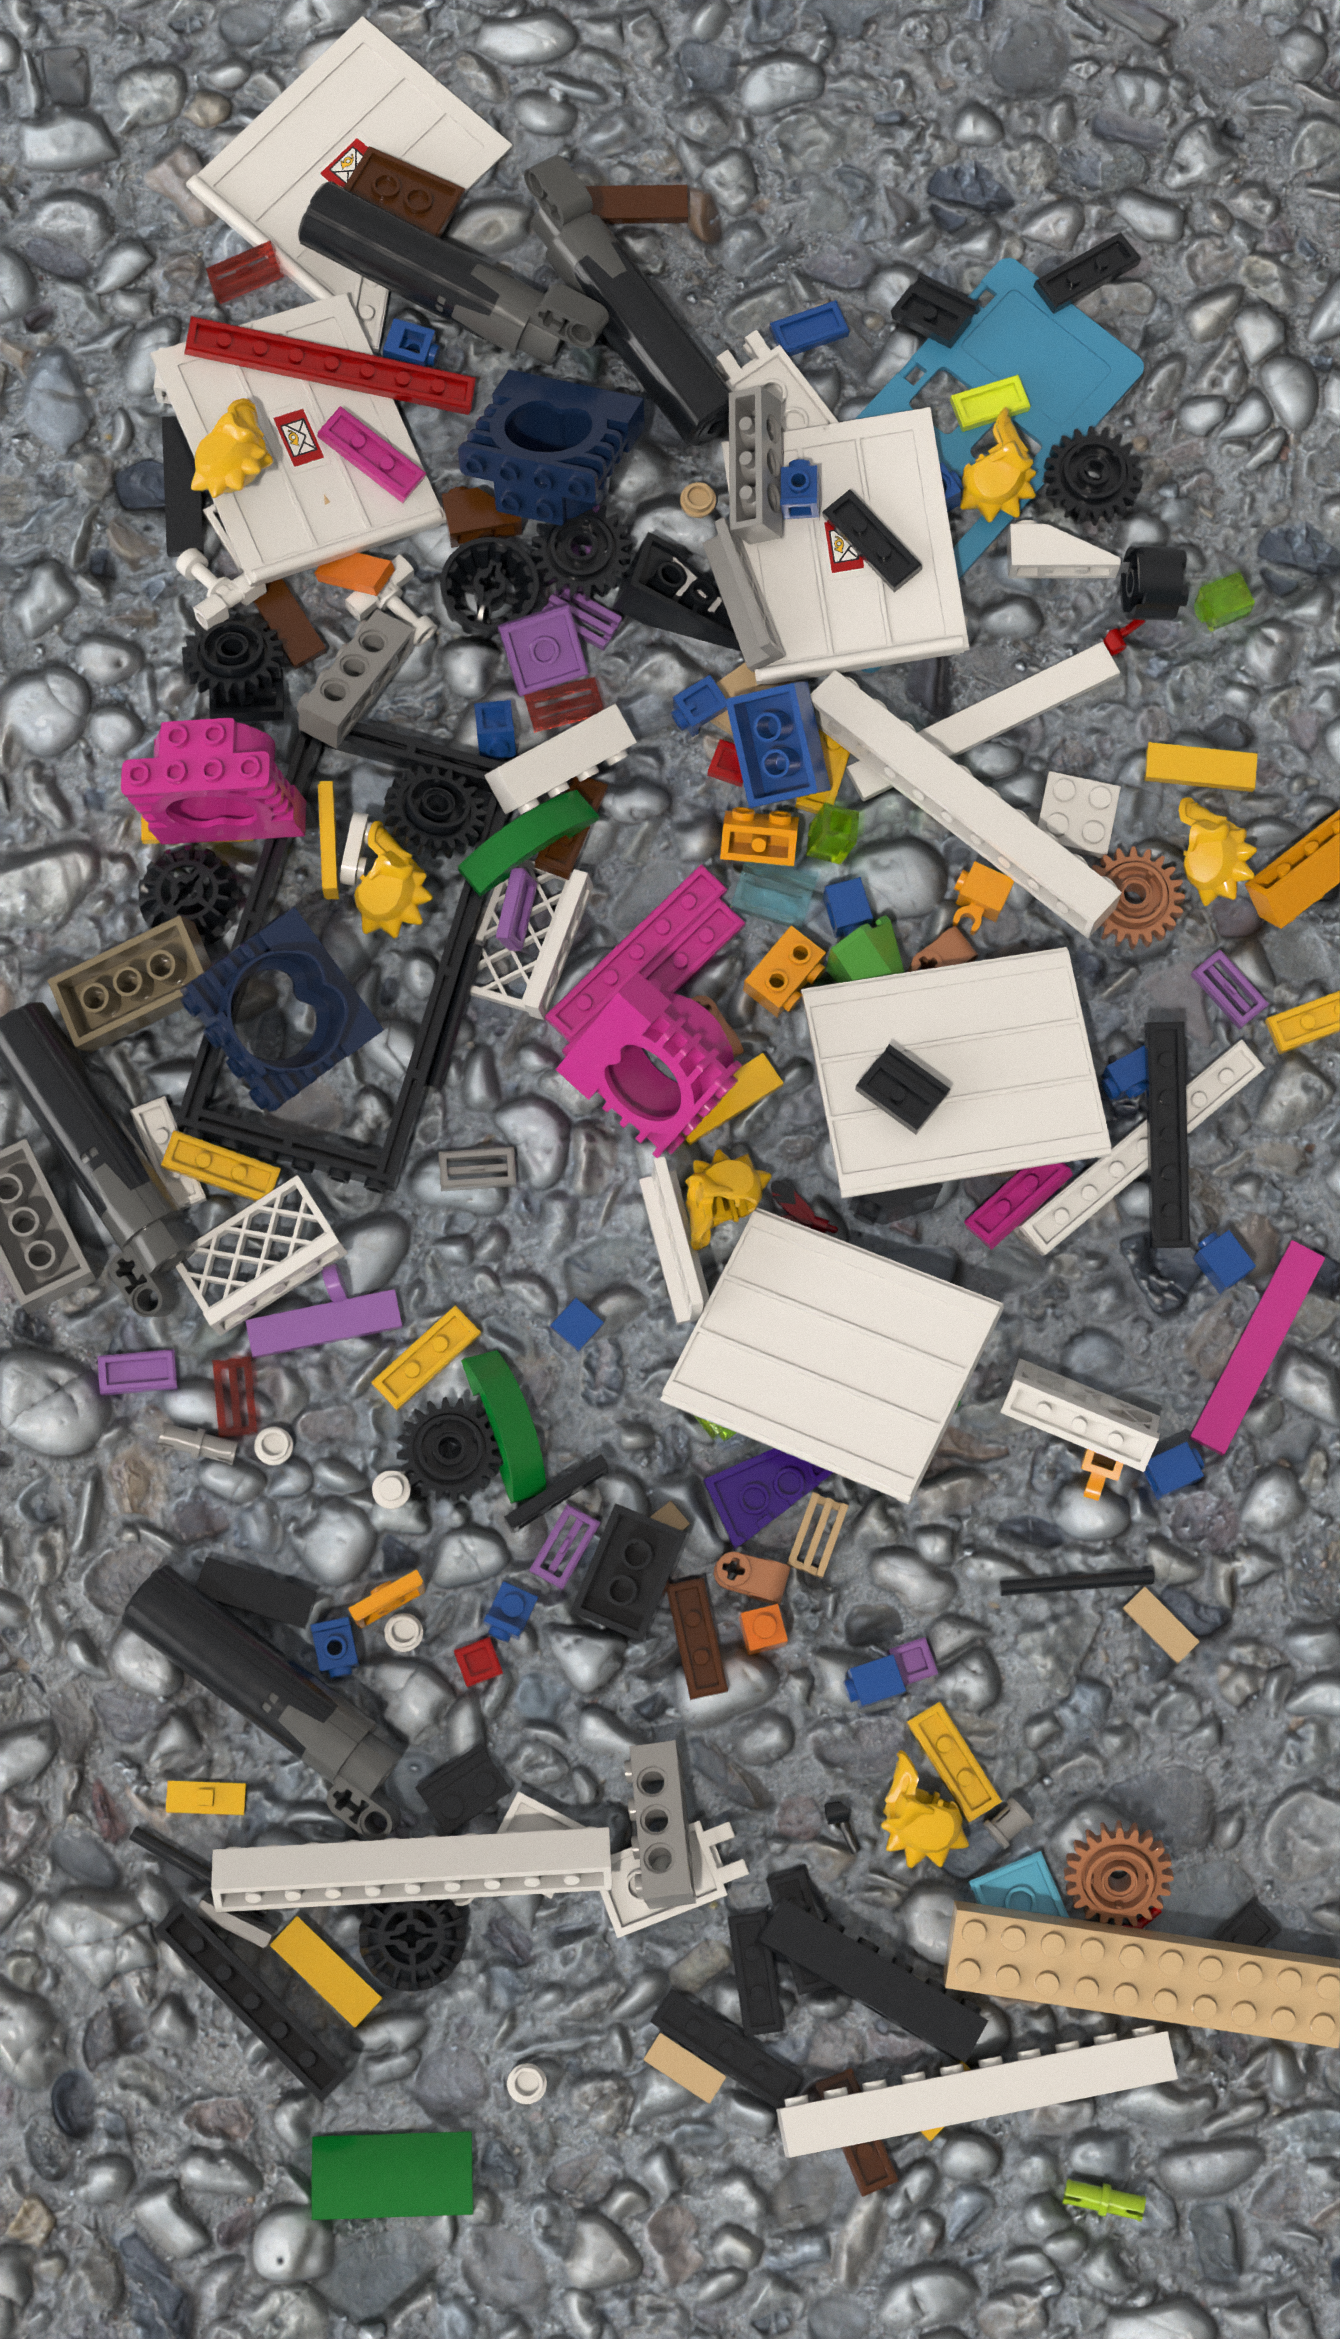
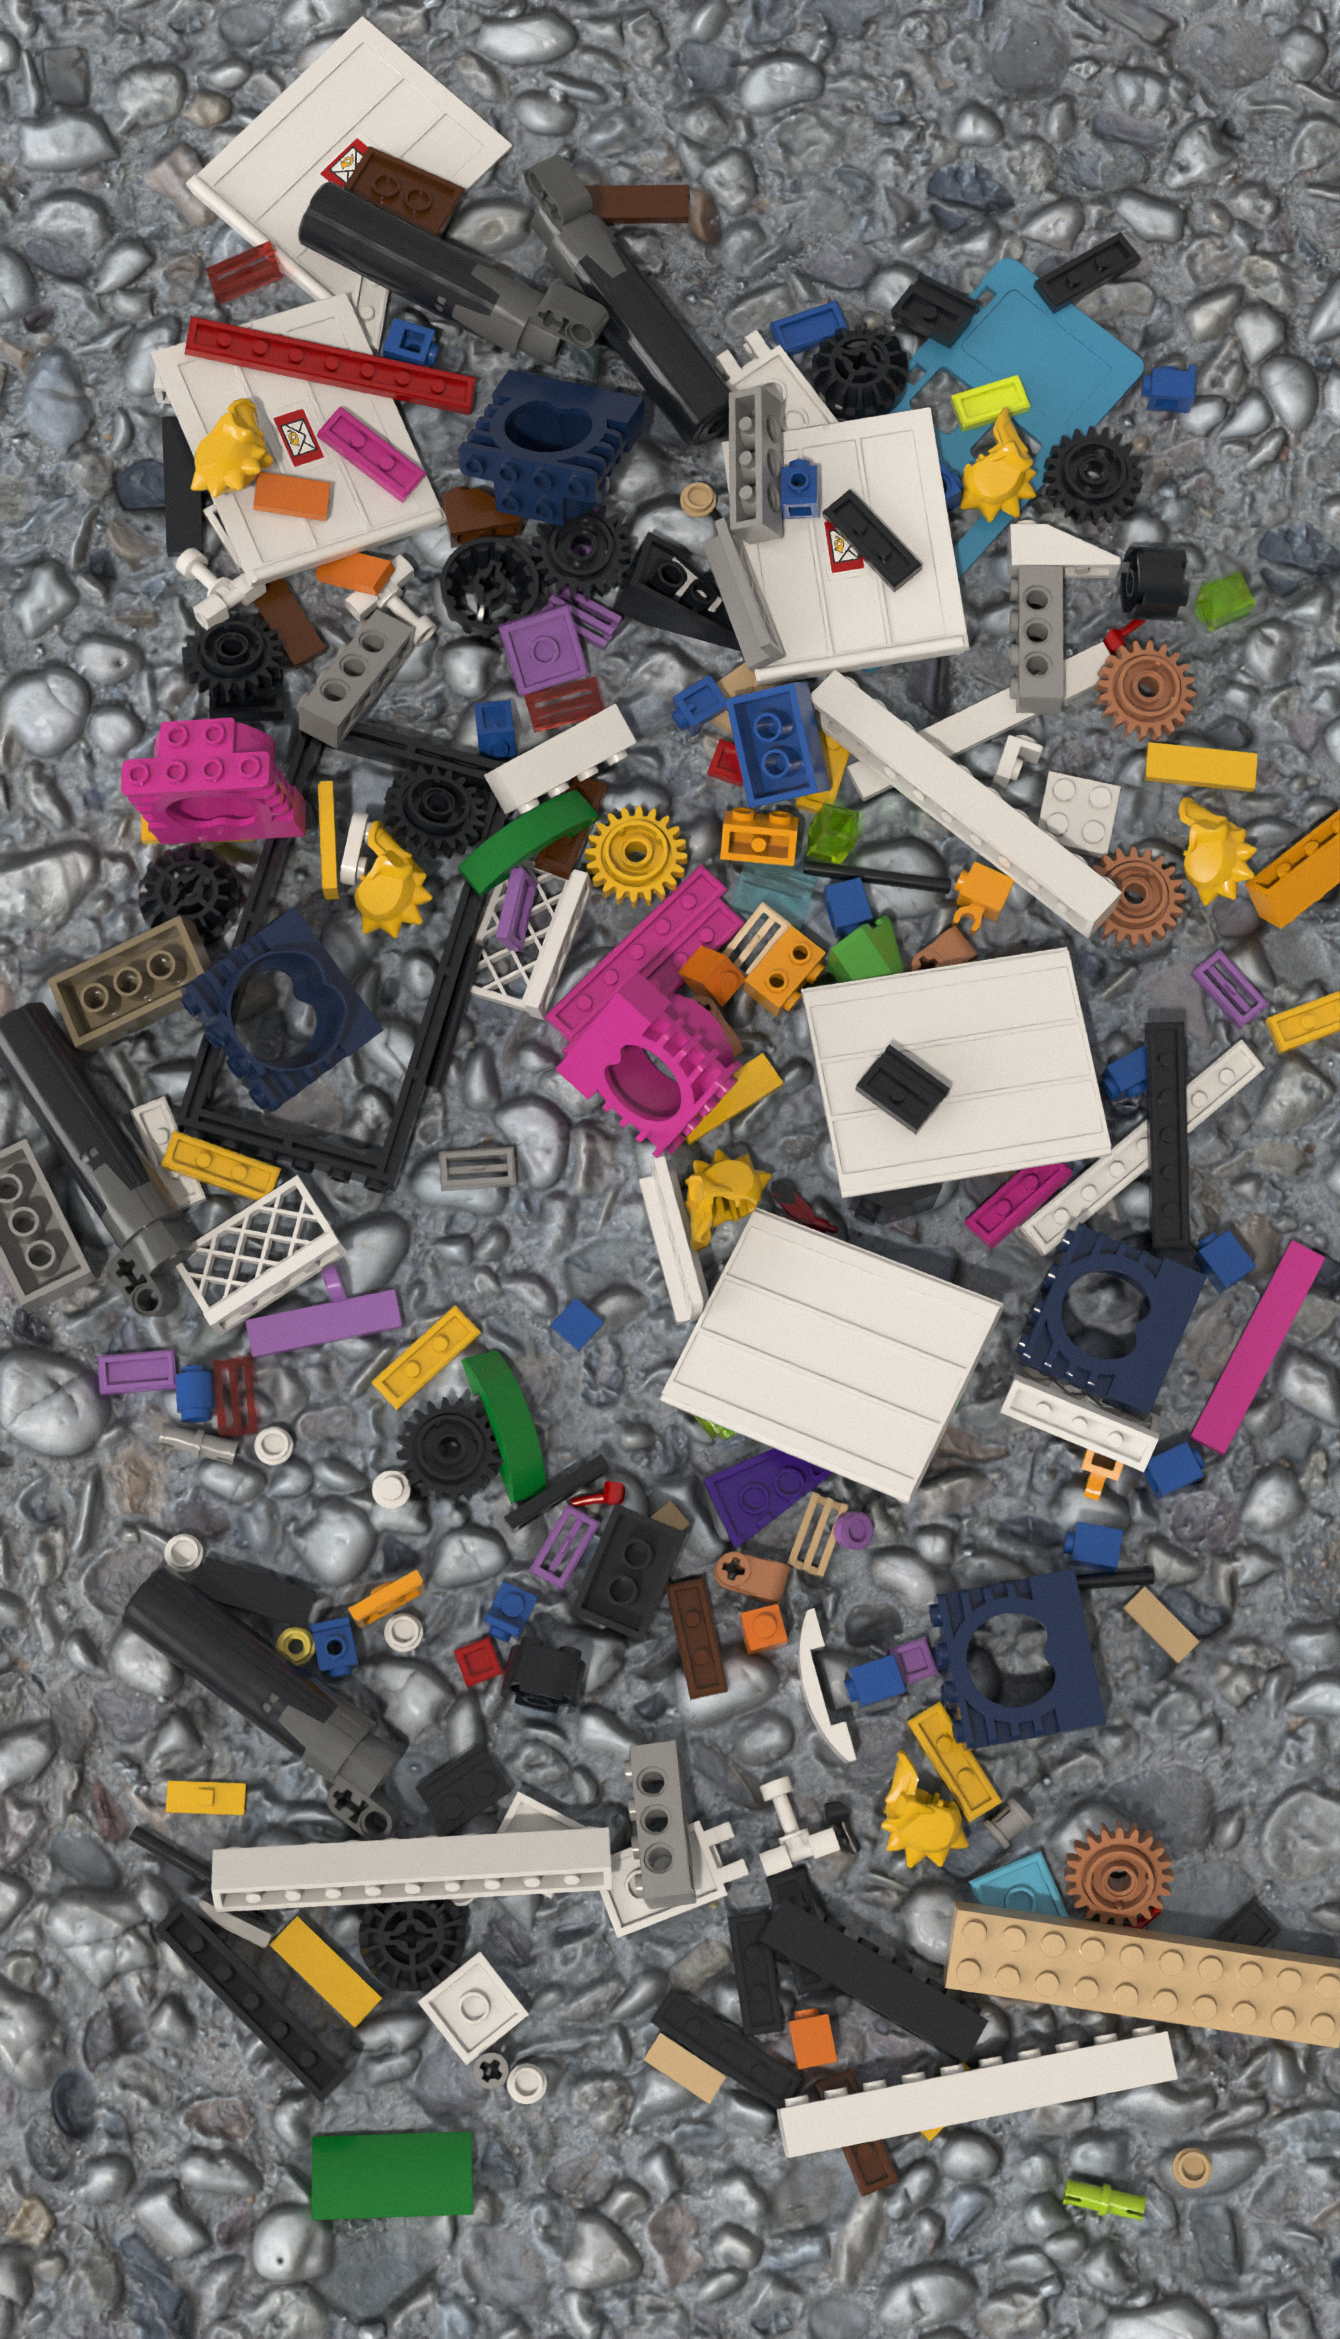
none -> white plate [164,1534,204,1573]
none -> blue brick [175,1365,215,1423]
none -> orange tile [253,472,330,521]
none -> light yellow plate [276,1627,315,1665]
none -> white plate [418,1952,529,2066]
none -> light grey bush [473,2053,509,2089]
none -> black brick [500,1637,587,1714]
none -> red hand [571,1482,625,1507]
none -> yellow gear [585,806,688,908]
none -> orange brick [677,945,745,1007]
none -> tan tile [722,901,792,979]
none -> white bar [759,1776,841,1877]
none -> orange brick [787,2008,838,2070]
none -> white slope [798,1608,857,1764]
none -> black bar [802,860,951,894]
none -> black gear [812,323,909,421]
none -> medium lavender tile [834,1511,873,1550]
none -> dark blue hose [928,1569,1106,1751]
none -> white bracket [991,735,1044,790]
none -> light grey brick [1009,565,1064,714]
none -> dark blue hose [1015,1222,1207,1420]
none -> blue brick [1063,1522,1123,1572]
none -> nougat gear [1094,640,1197,742]
none -> blue brick [1141,364,1196,413]
none -> tan plate [1172,2147,1212,2189]

